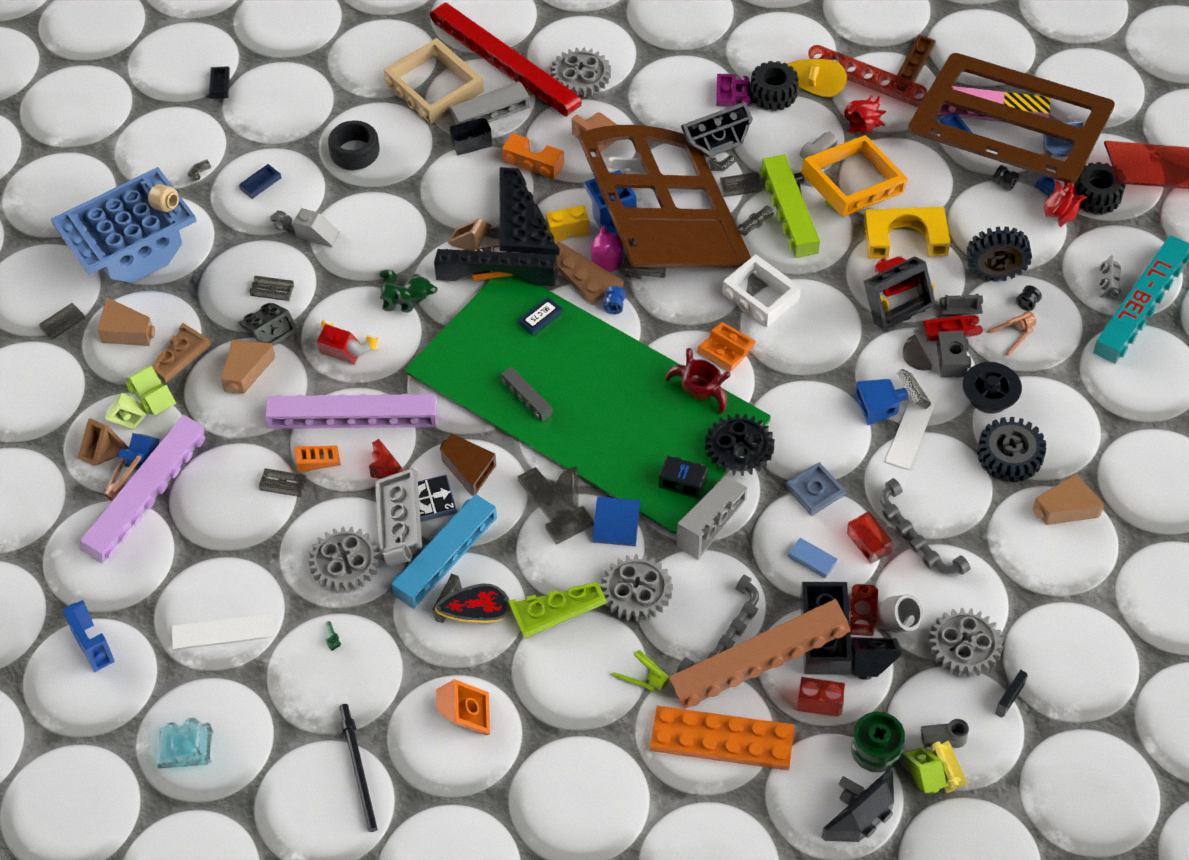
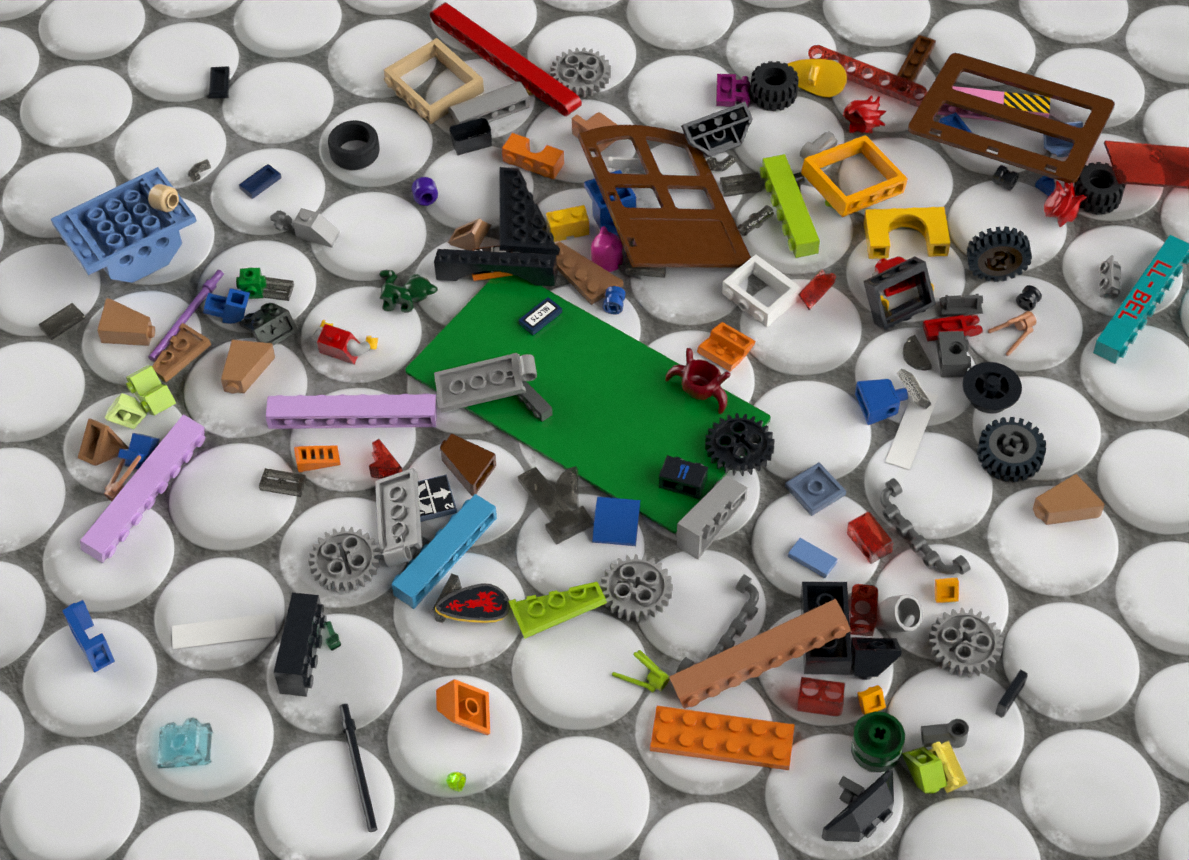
none -> medium lavender bar [148,270,224,362]
none -> blue brick [203,288,250,324]
none -> green brick [236,267,266,299]
none -> black brick [274,592,327,697]
none -> dark purple head [412,177,438,206]
none -> light grey hinge [434,353,537,413]
none -> clear neon green hinge [446,771,466,792]
none -> clear red hinge [798,269,836,310]
none -> light orange tile [857,685,886,715]
none -> light orange tile [935,578,959,603]

